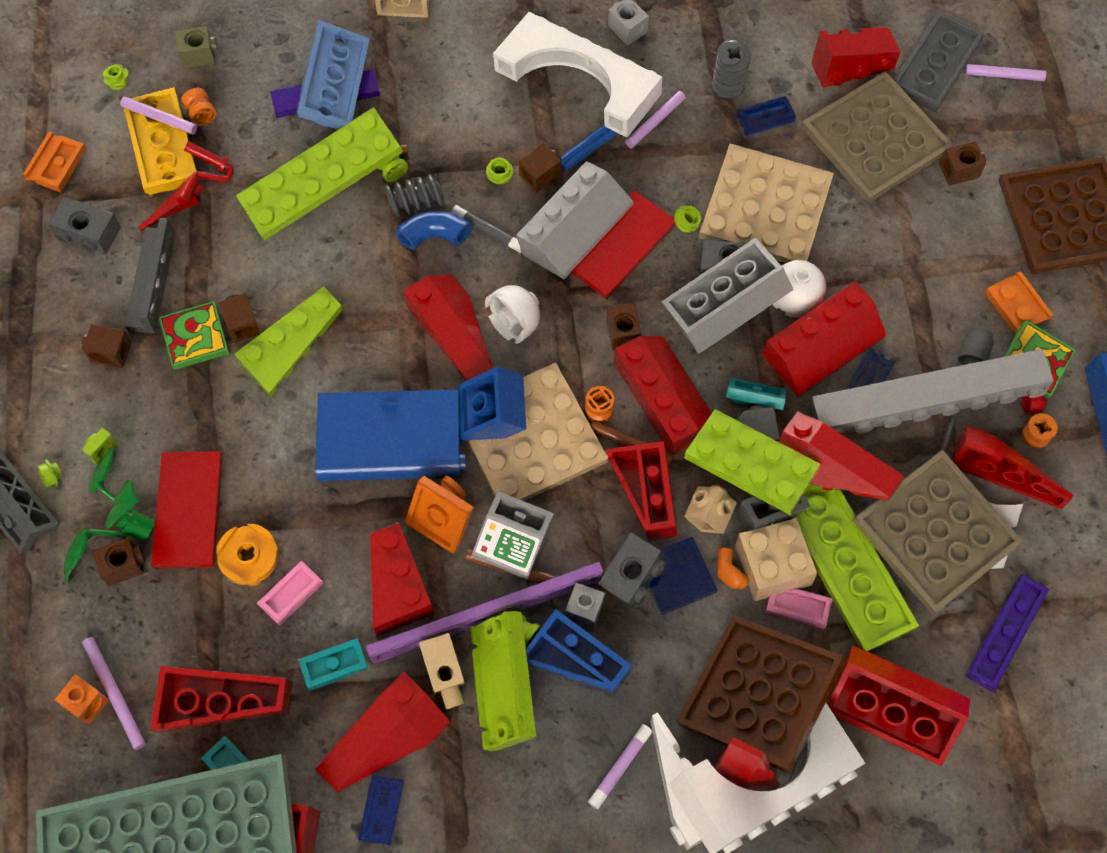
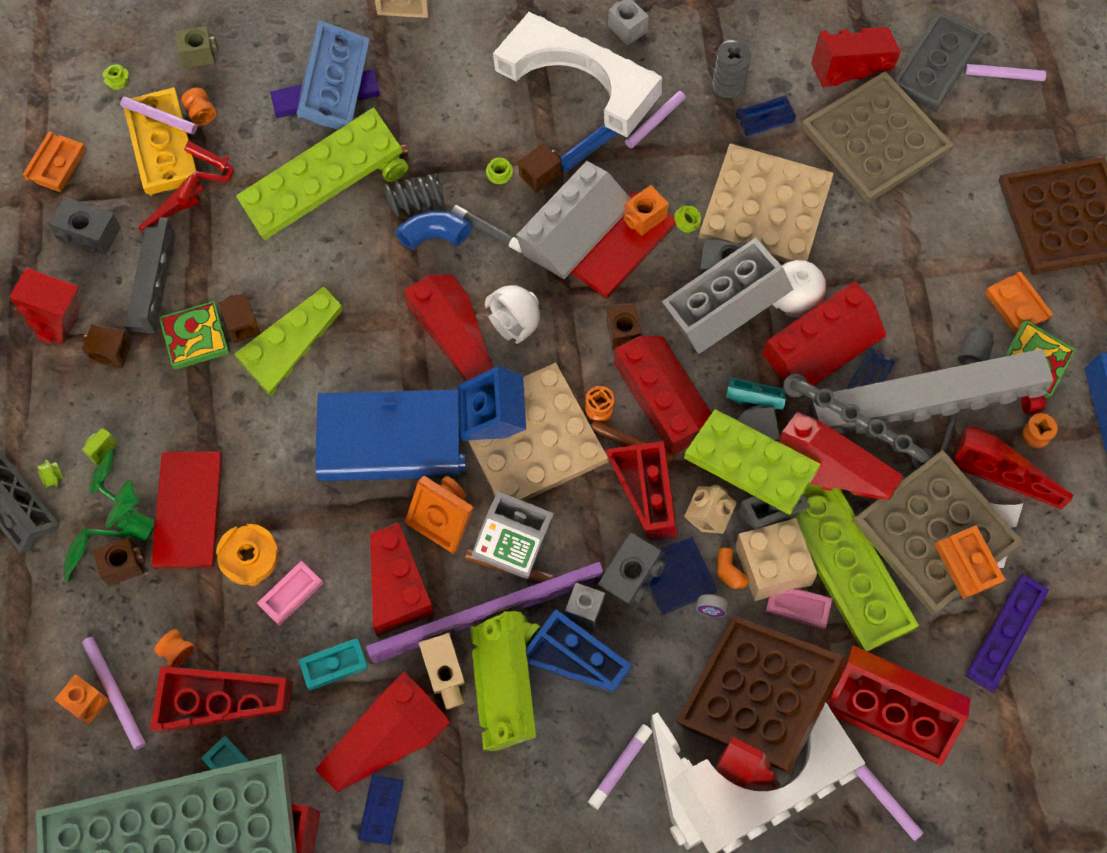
reddish brown brick [939,141,986,186] -> none
none -> red wedge [9,267,79,345]
none -> orange wheel [154,629,195,668]
none -> orange brick [624,185,669,236]
none -> light grey tile [696,594,728,617]
none -> dark grey bar [783,374,935,470]
none -> lavender bar [855,764,924,841]
none -> orange plate [934,525,1006,600]

